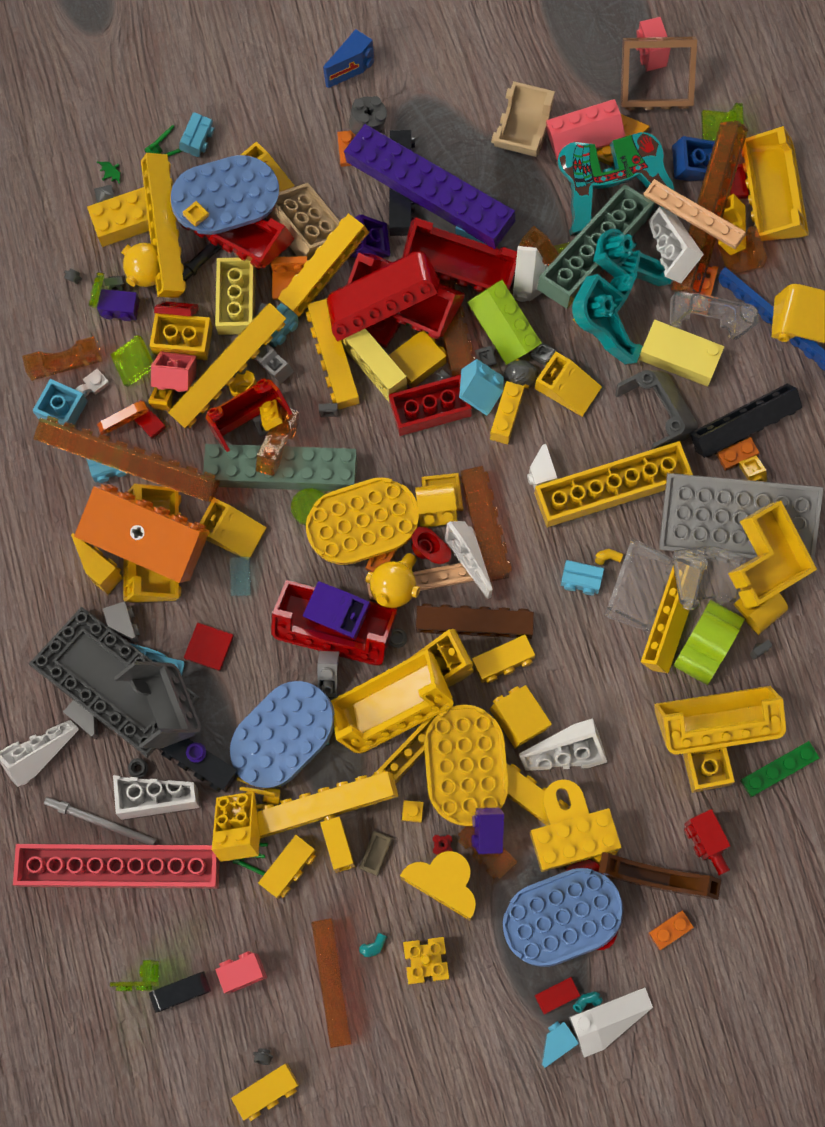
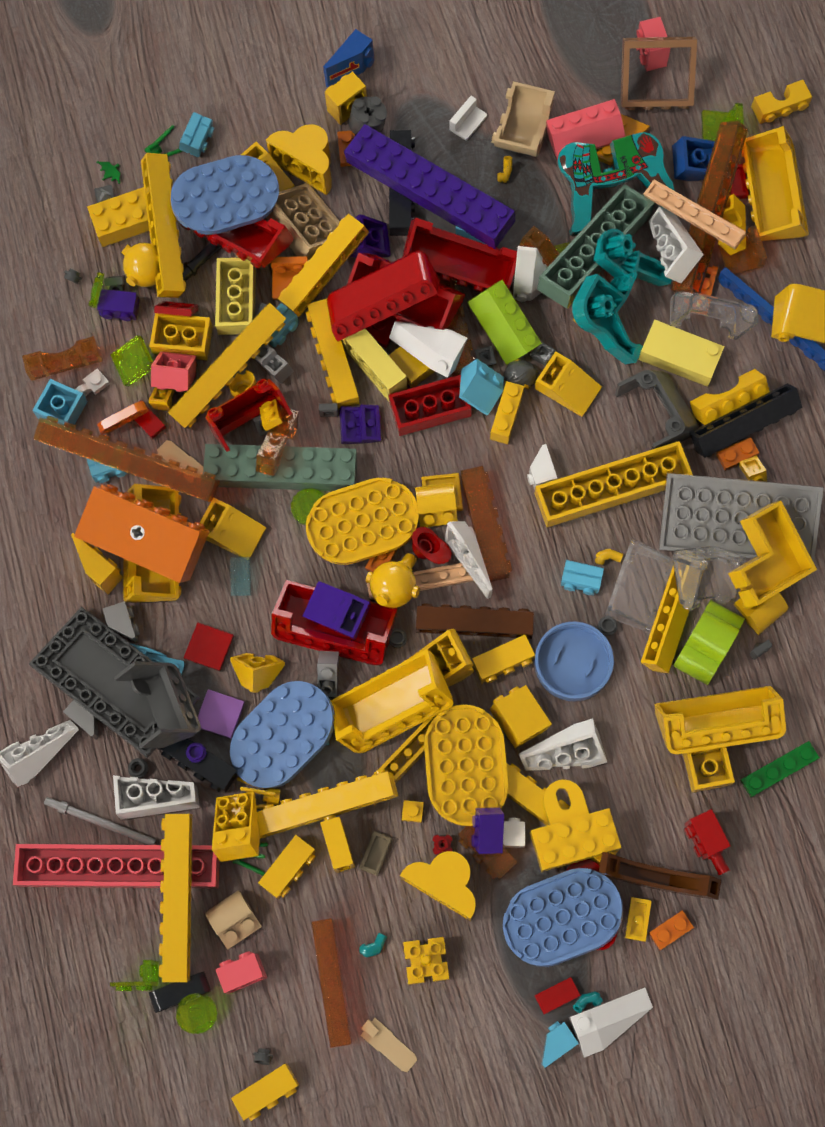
yellow tile [183,201,209,227] -> none
none -> tan piece [157,440,204,484]
none -> yellow brick [159,814,193,982]
none -> clear neon green tile [176,993,217,1034]
none -> medium lavender tile [198,689,245,739]
none -> tan brick [205,890,262,950]
none -> yellow slope [230,653,285,692]
none -> yellow brick [266,124,332,195]
none -> yellow brick [325,71,367,125]
none -> dark purple slope [340,404,381,444]
none -> tan piece [360,1018,417,1072]
none -> white wedge [389,321,468,378]
none -> white panel [450,96,487,141]
none -> yellow arm [497,156,512,183]
none -> white slope [503,818,525,848]
none -> medium blue piece [534,622,614,701]
none -> dark grey plate [598,616,618,636]
none -> yellow plate [625,897,651,942]
none -> yellow arch [690,369,770,425]
none -> yellow arch [751,80,812,124]

